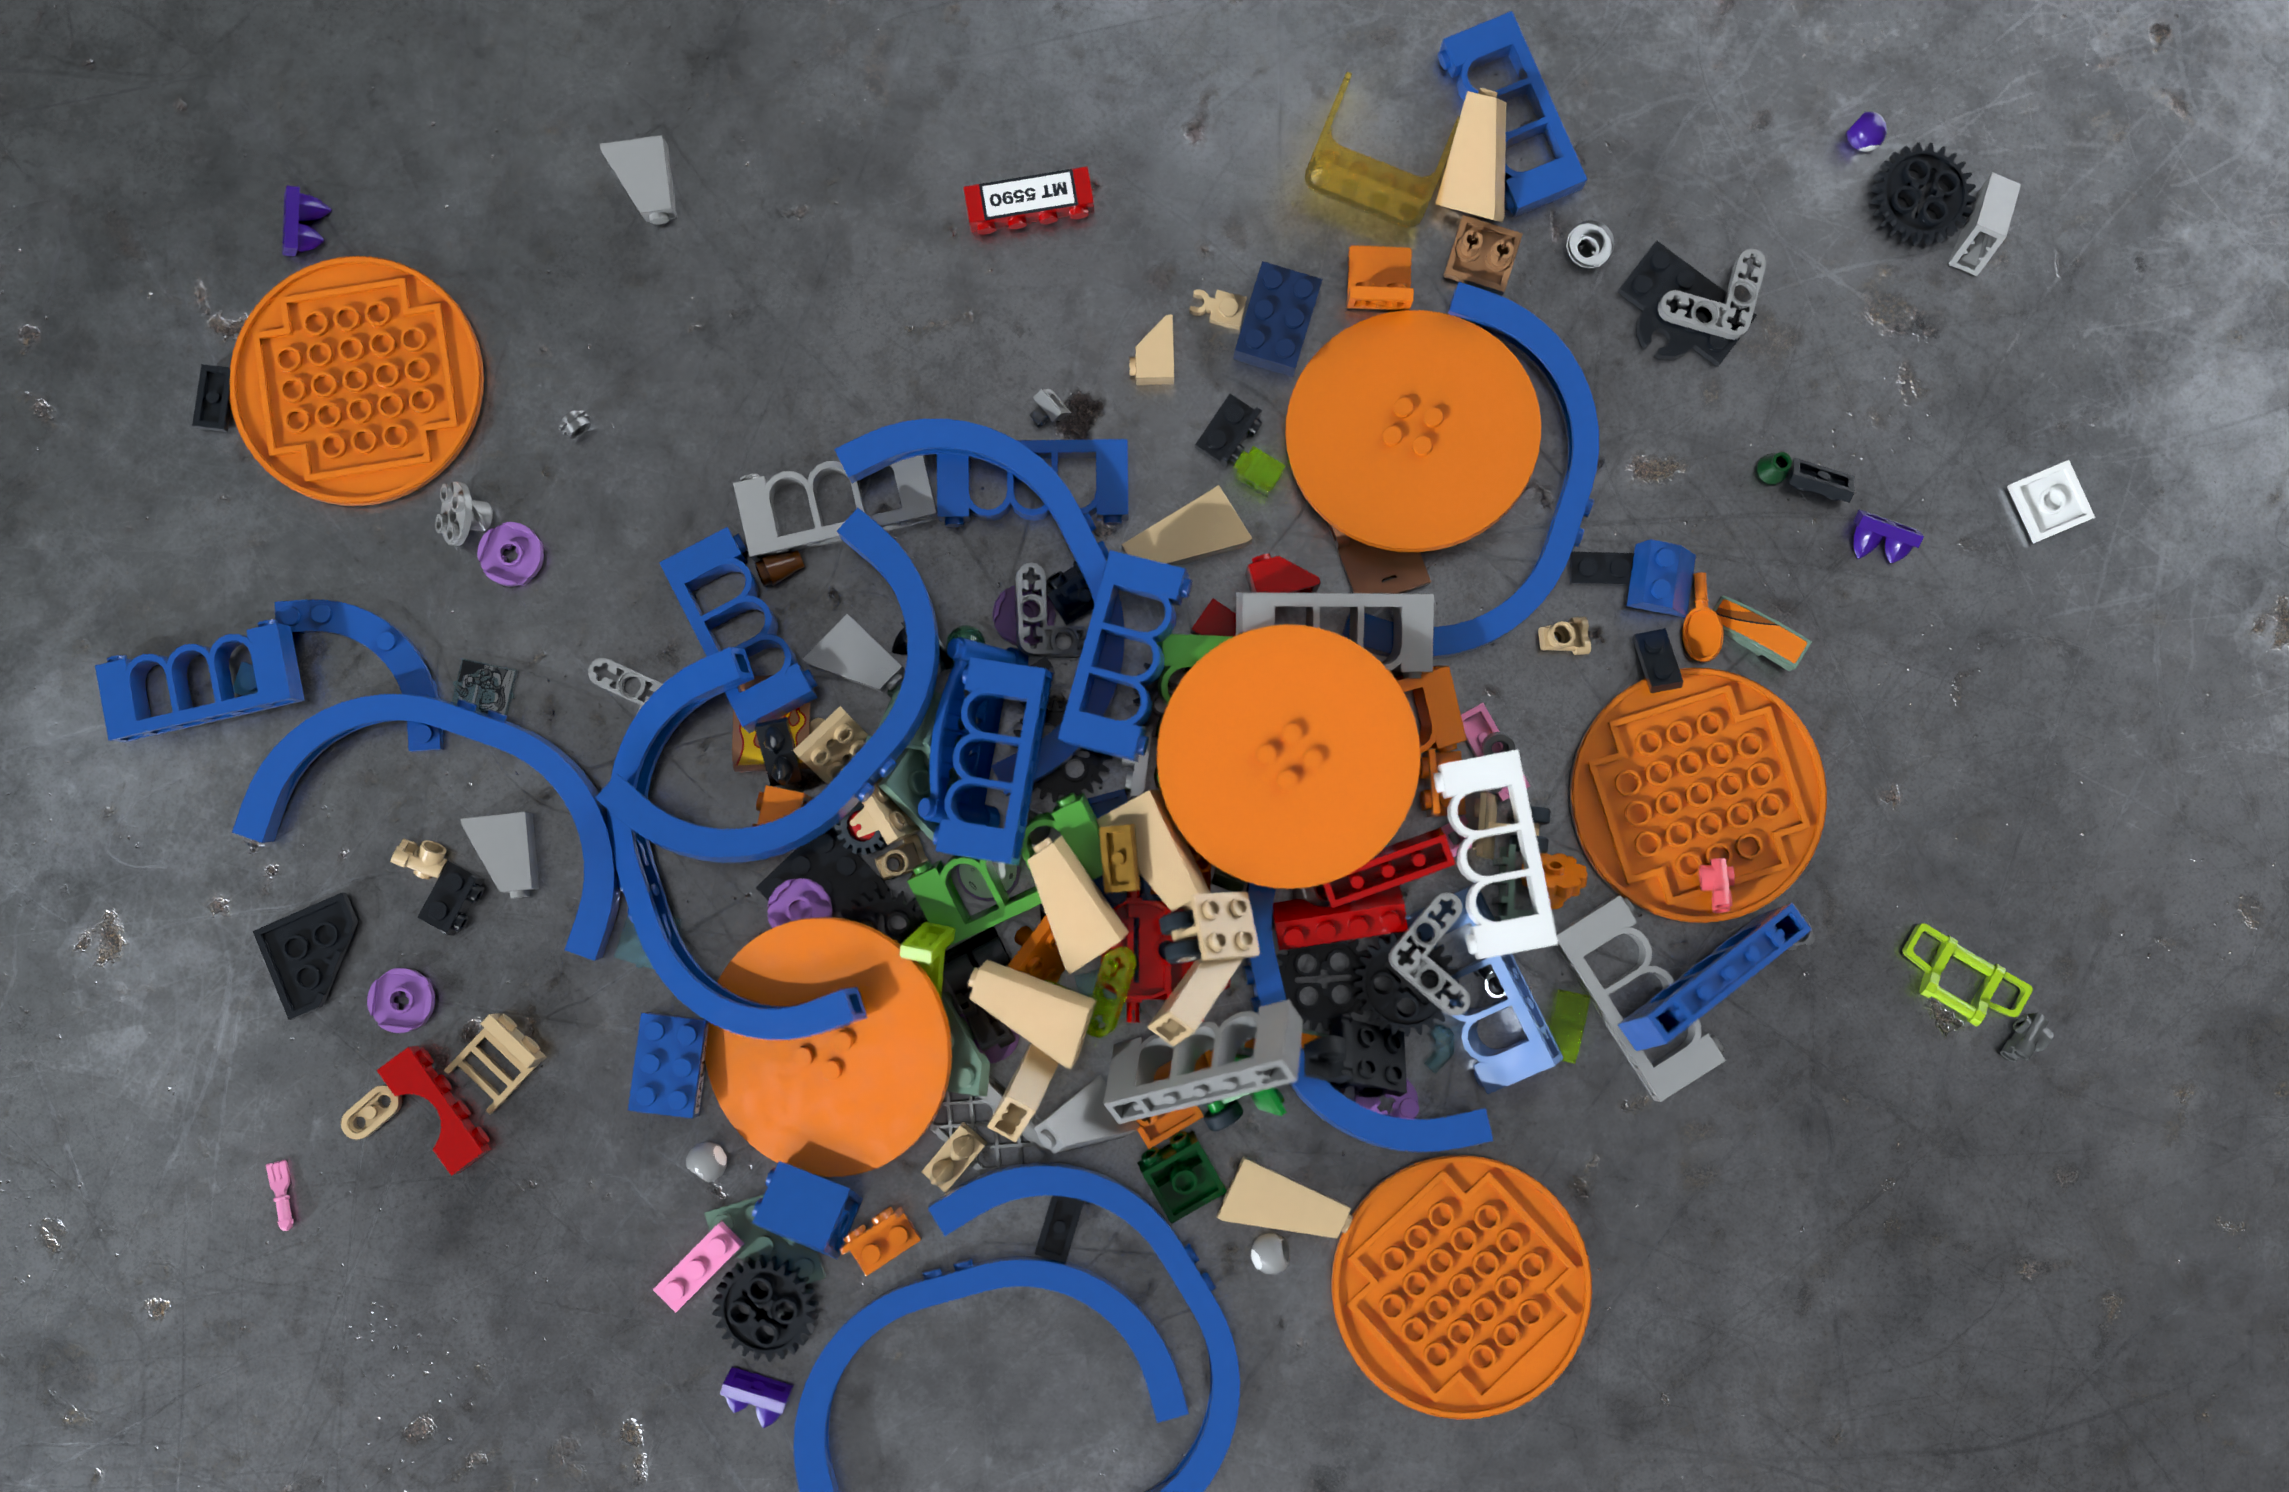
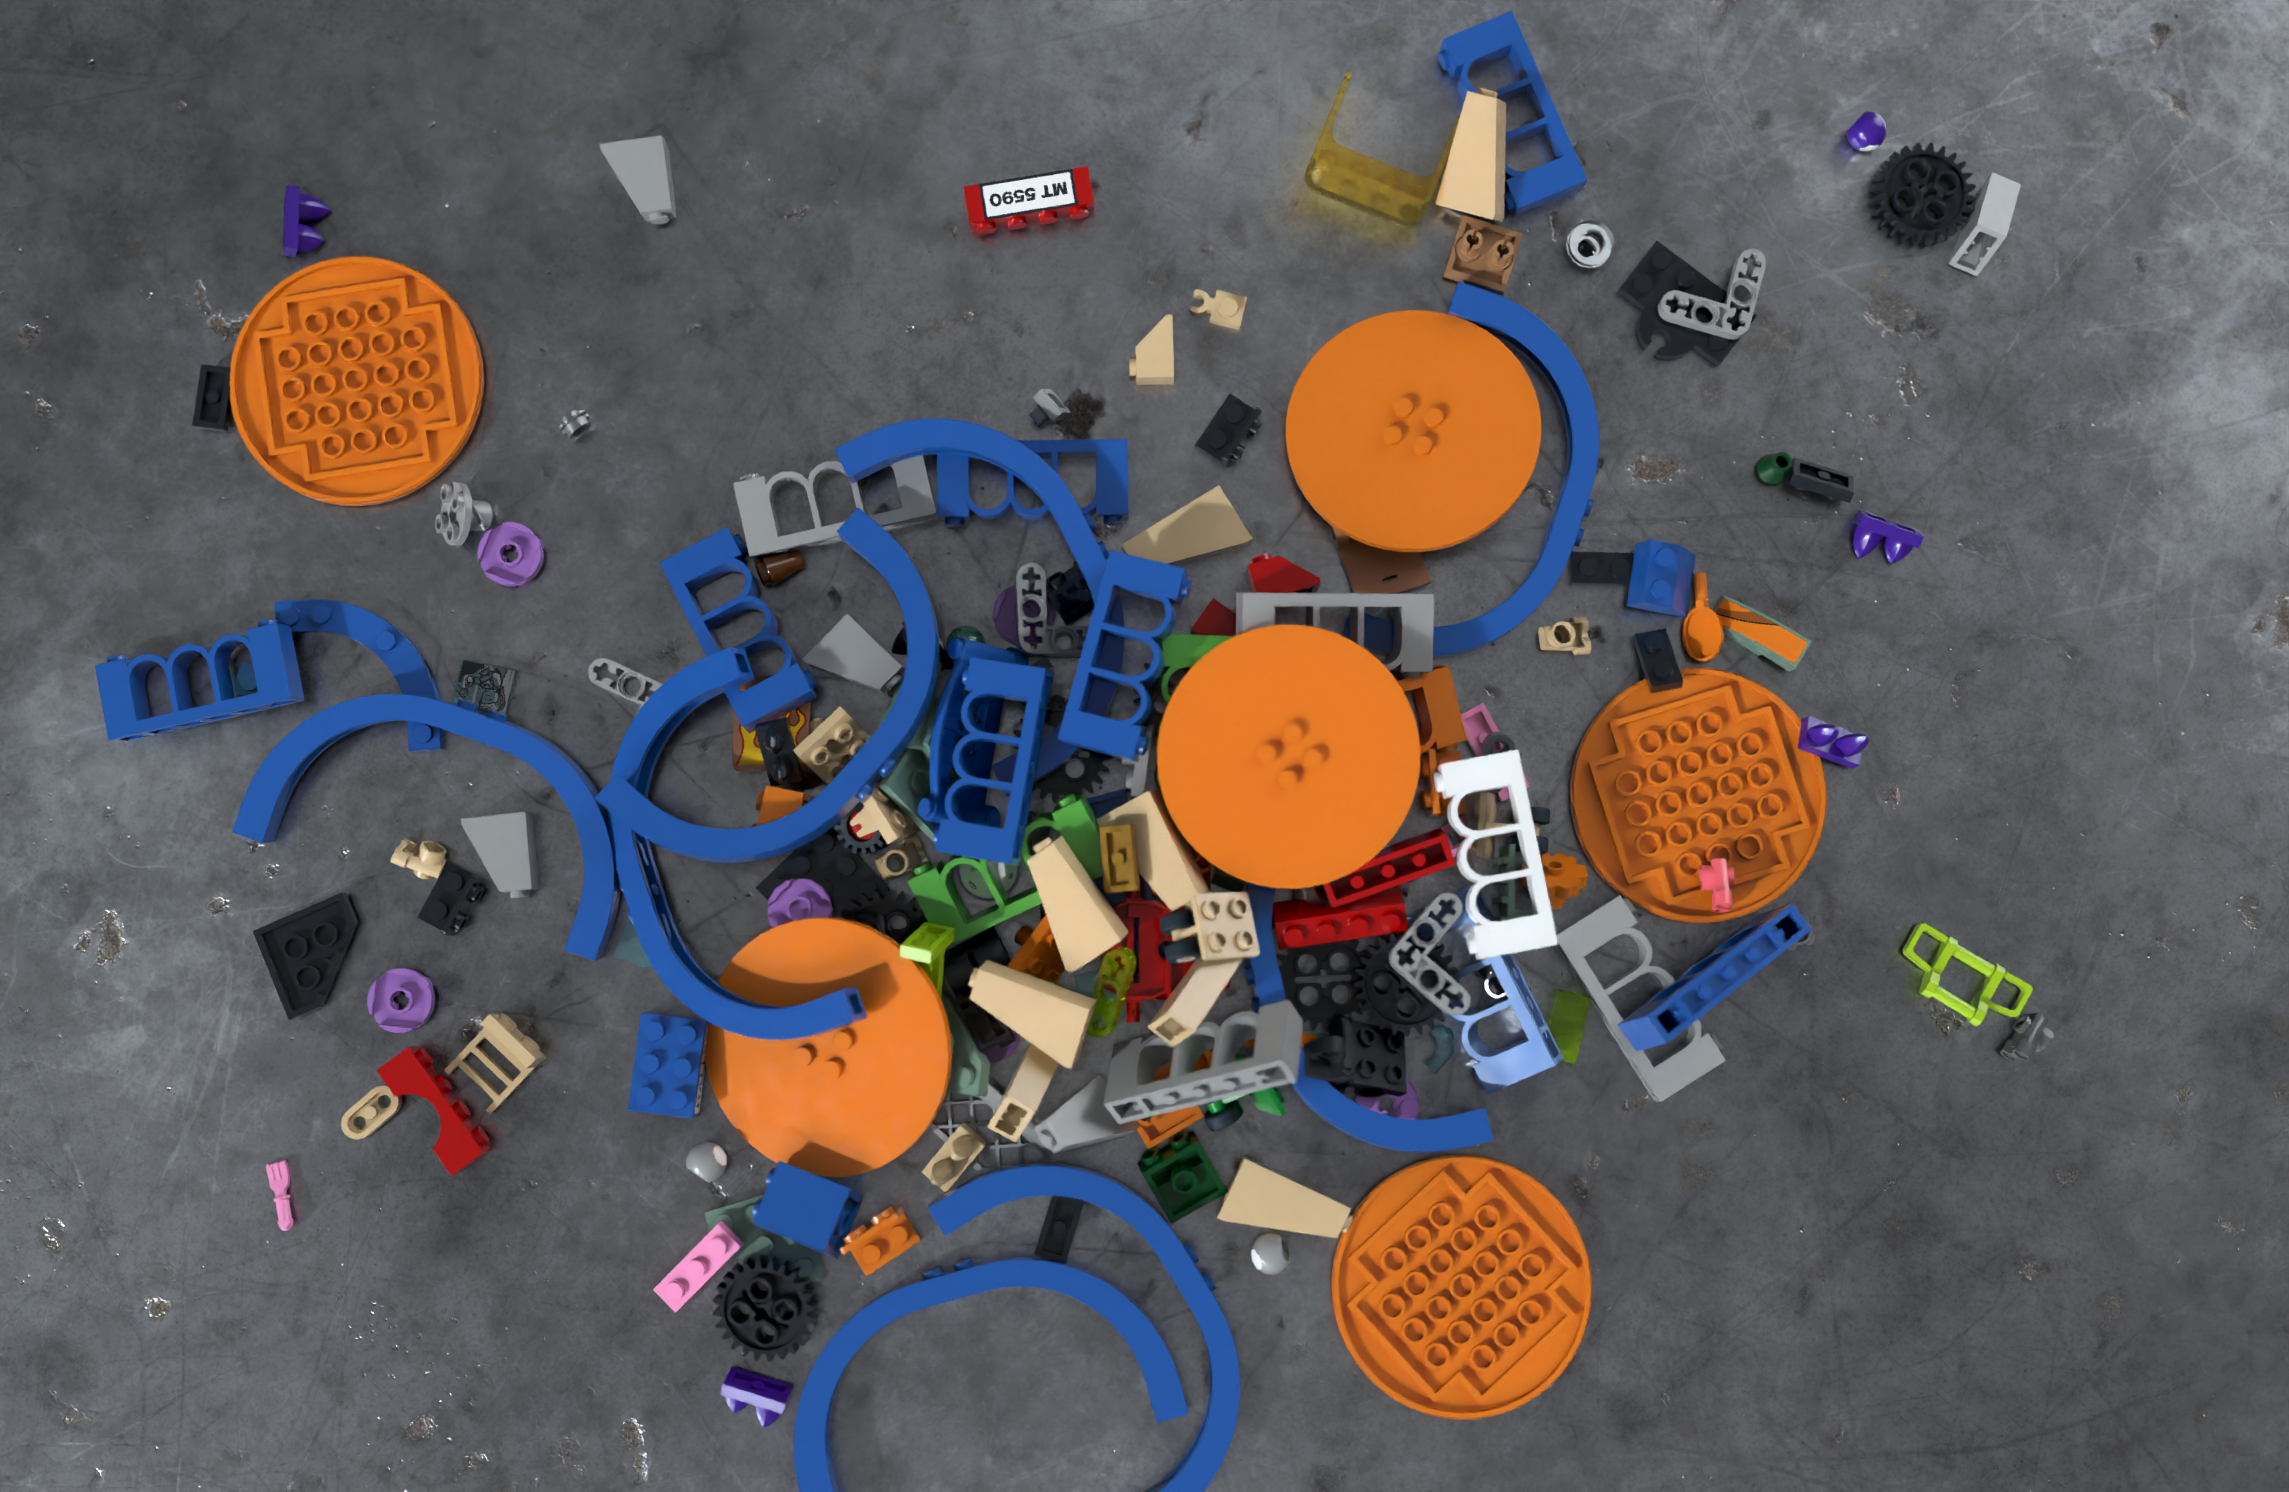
dark blue brick [1233,261,1323,377] -> none
clear neon green brick [1234,446,1286,498] -> none
orange bracket [1347,245,1414,310] -> none
white plate [2007,460,2095,544] -> none
none -> dark purple tile [1798,716,1869,769]

